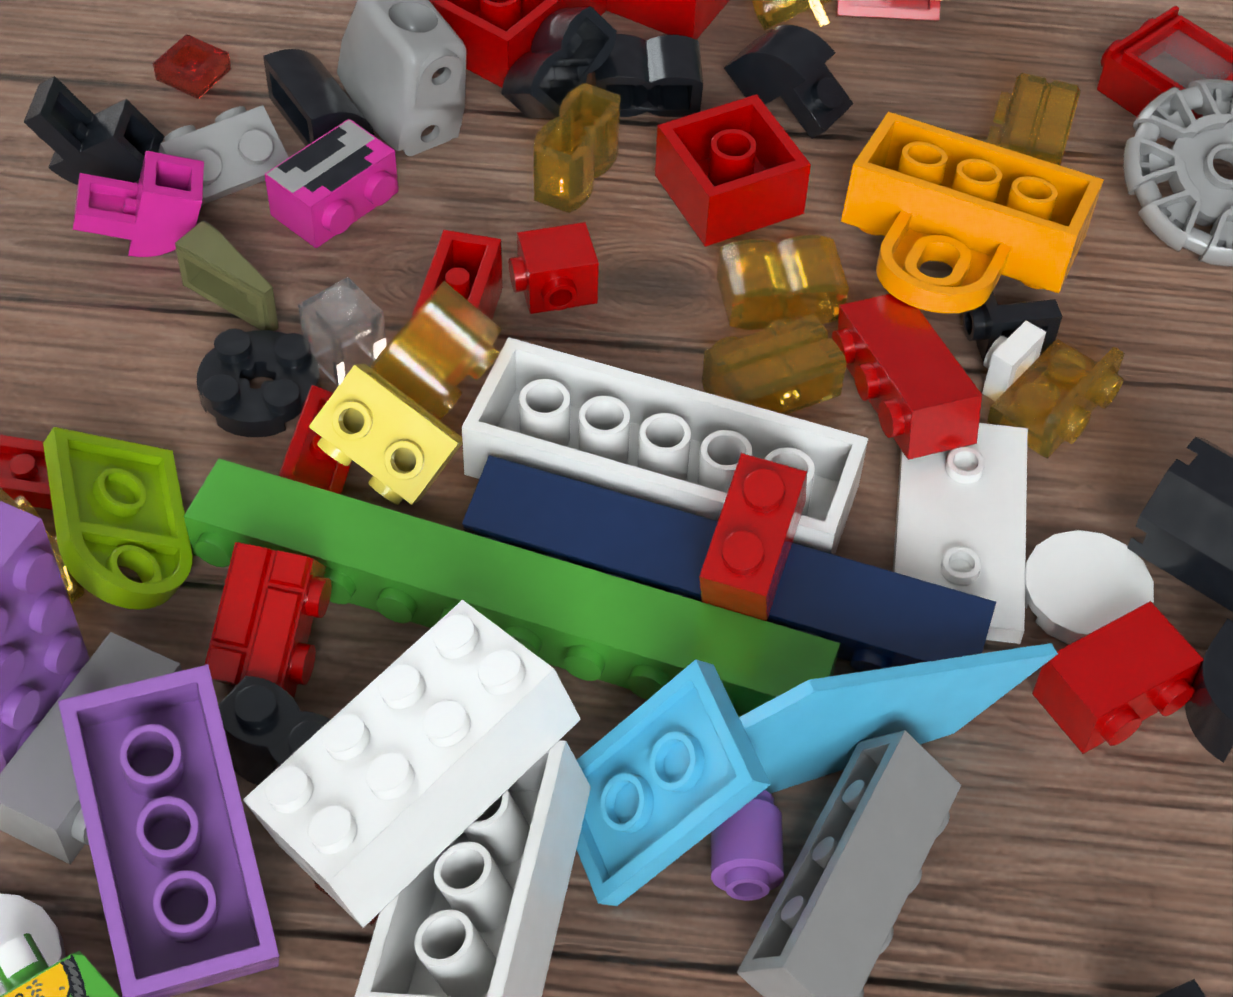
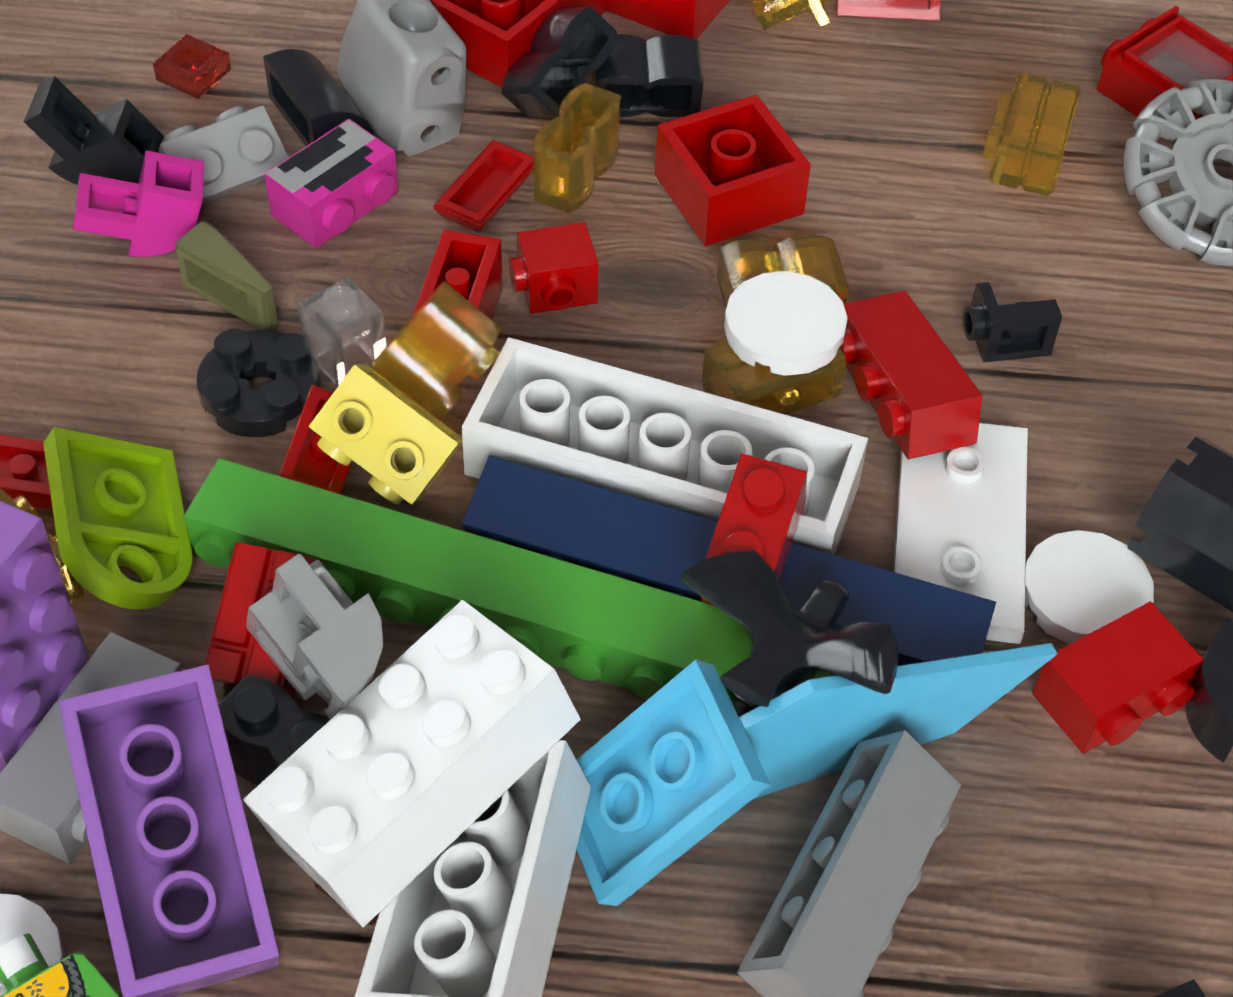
medium lavender brick [711,790,784,901] -> none
black brick [724,25,854,139] -> none
light orange brick [841,112,1104,313] -> none
white plate [982,321,1046,405] -> none
clear yellow bracket [987,339,1125,459] -> none
none -> light grey brick [246,553,383,720]
none -> red tile [433,140,540,233]
none -> black animal [681,551,898,717]
none -> white tile [724,271,848,376]

